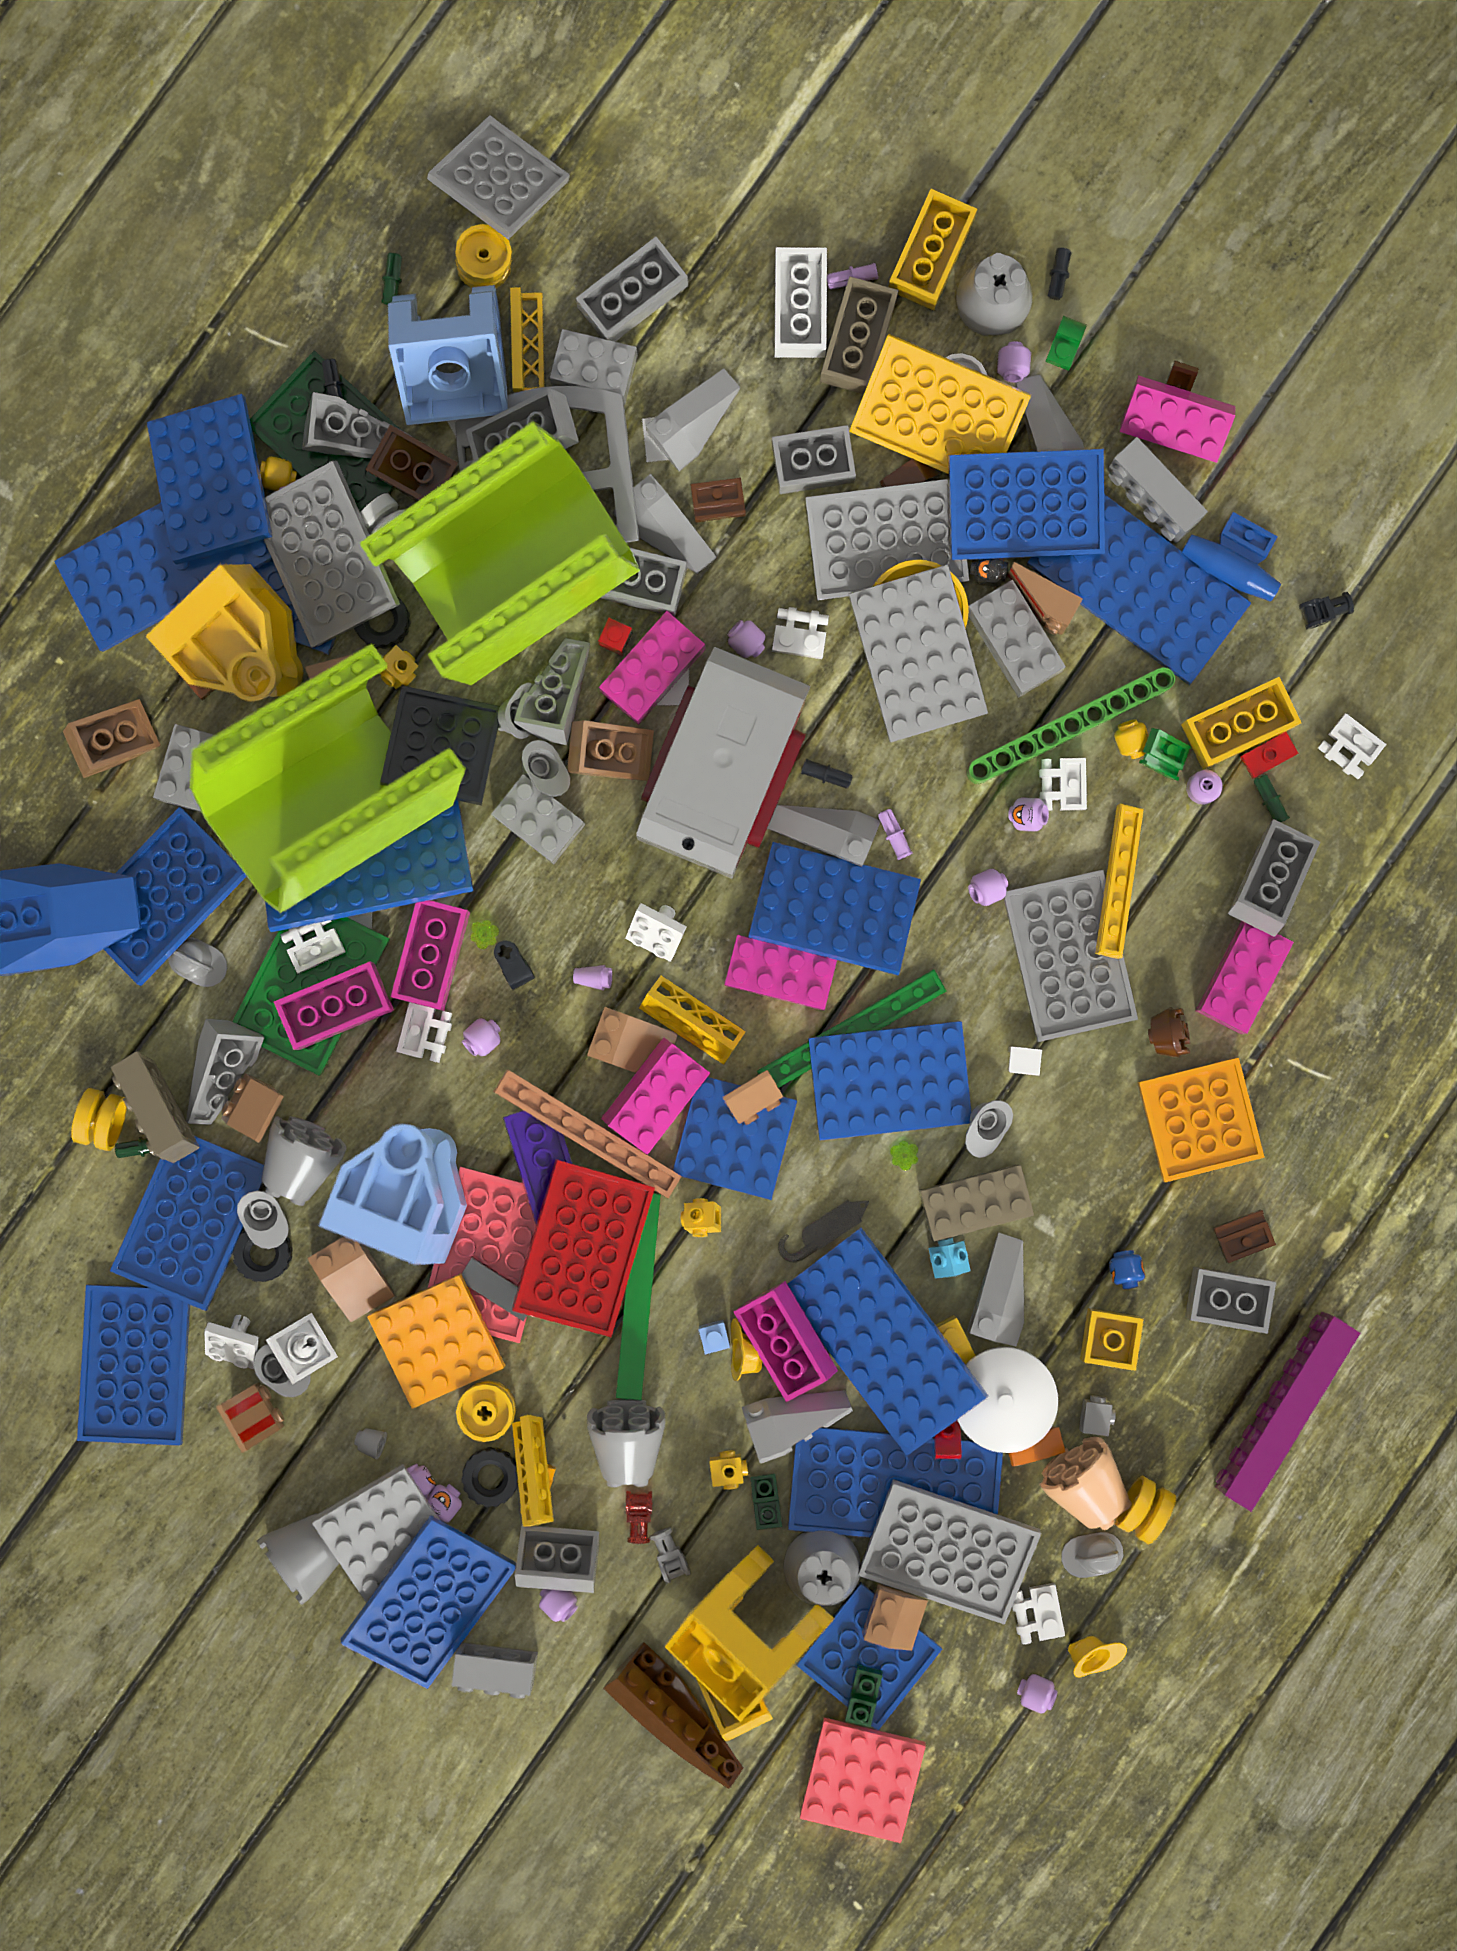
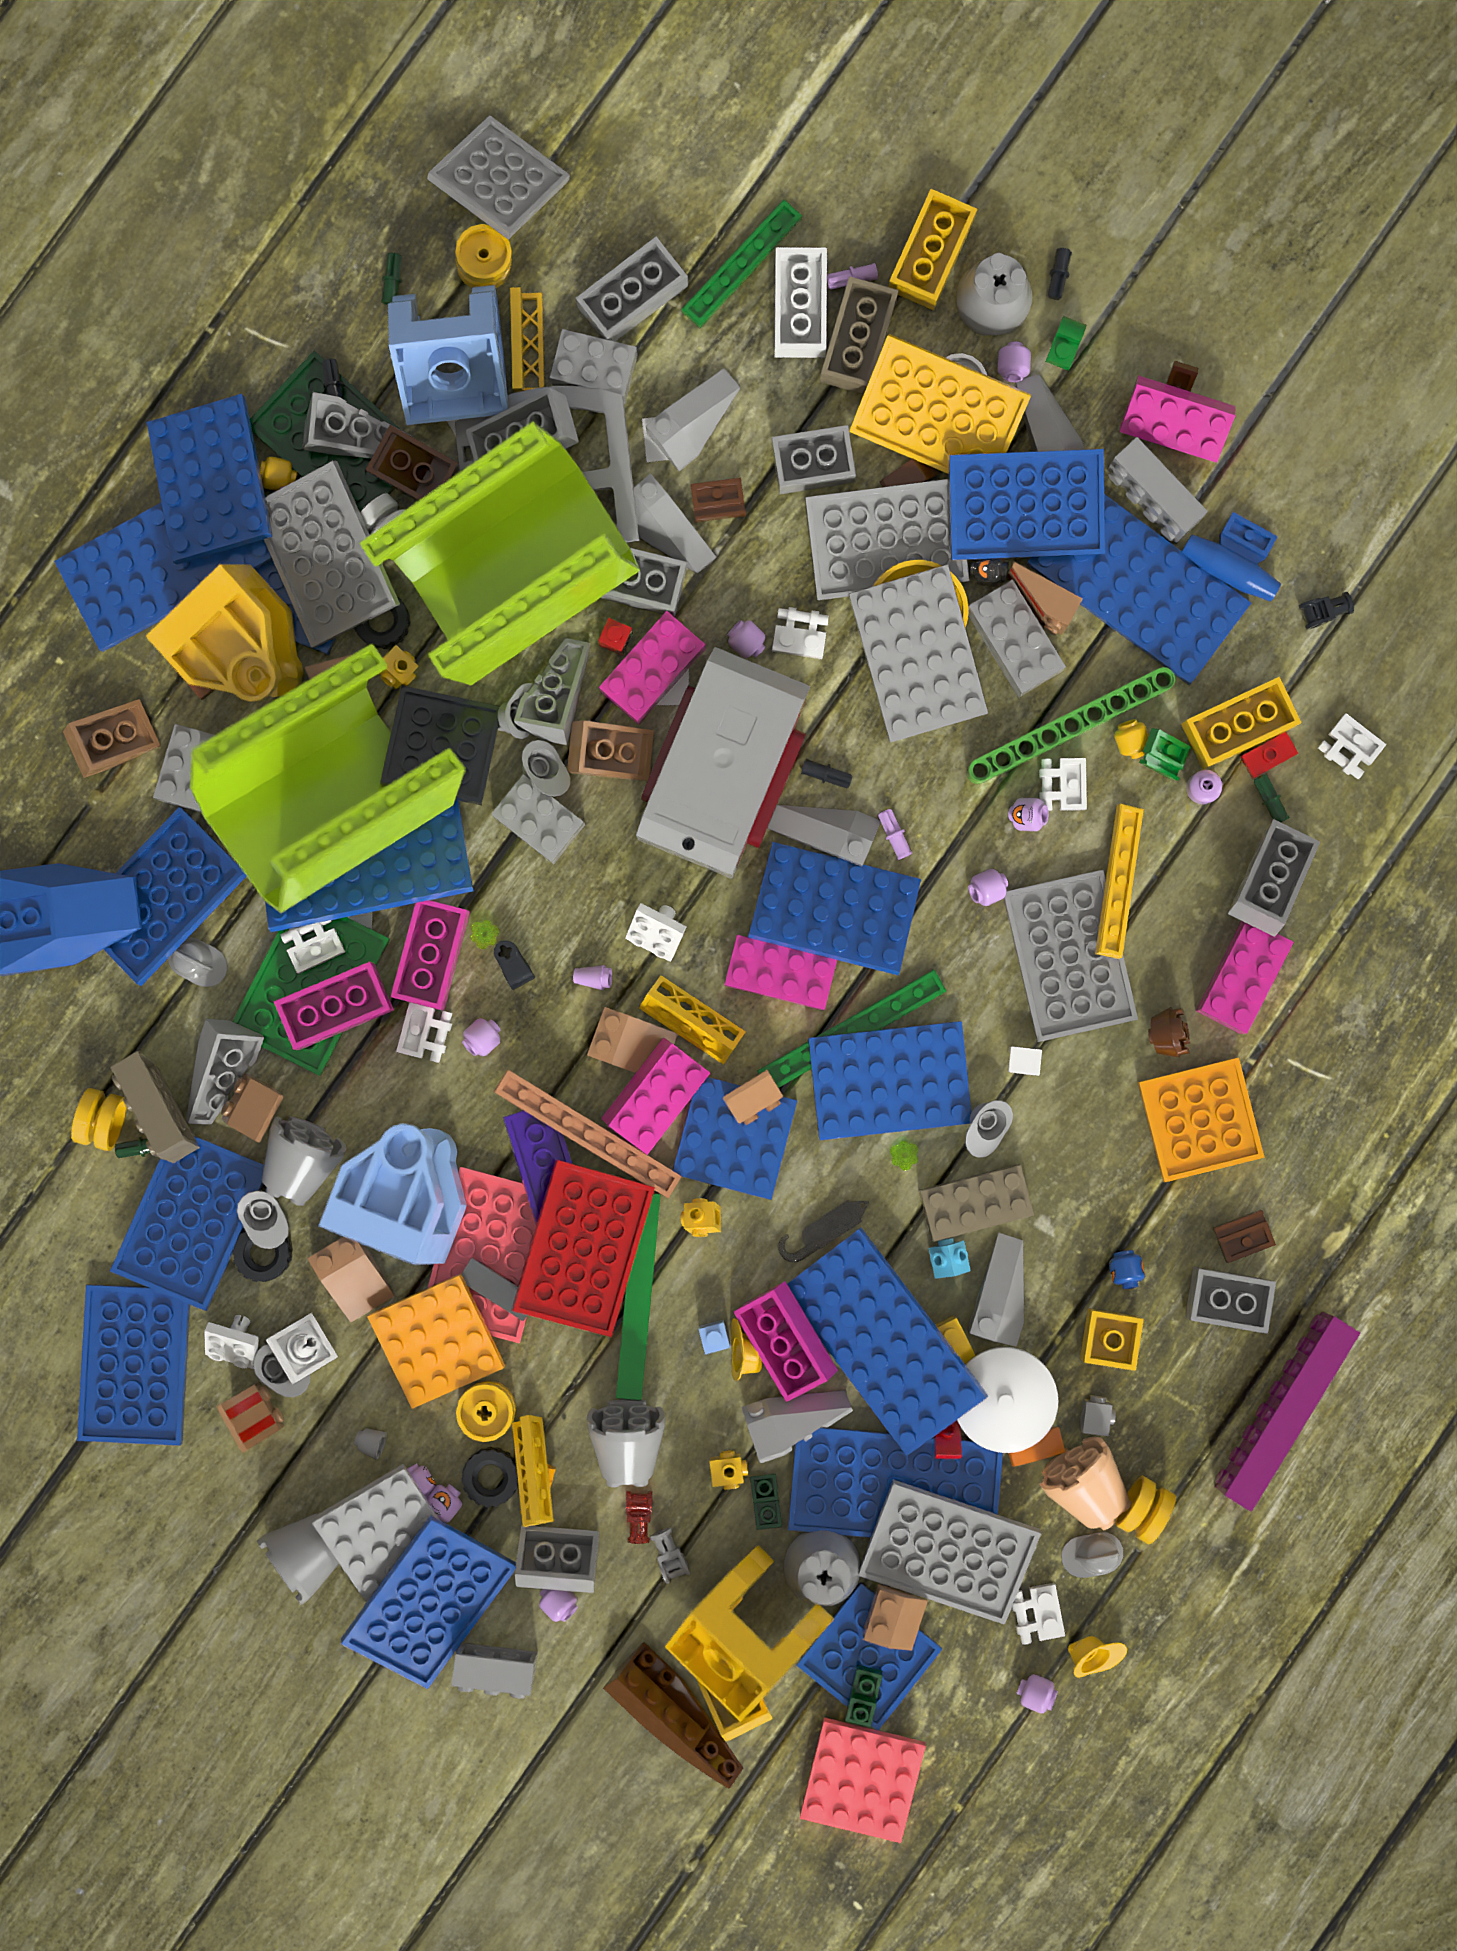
none -> green tile [681,199,802,328]

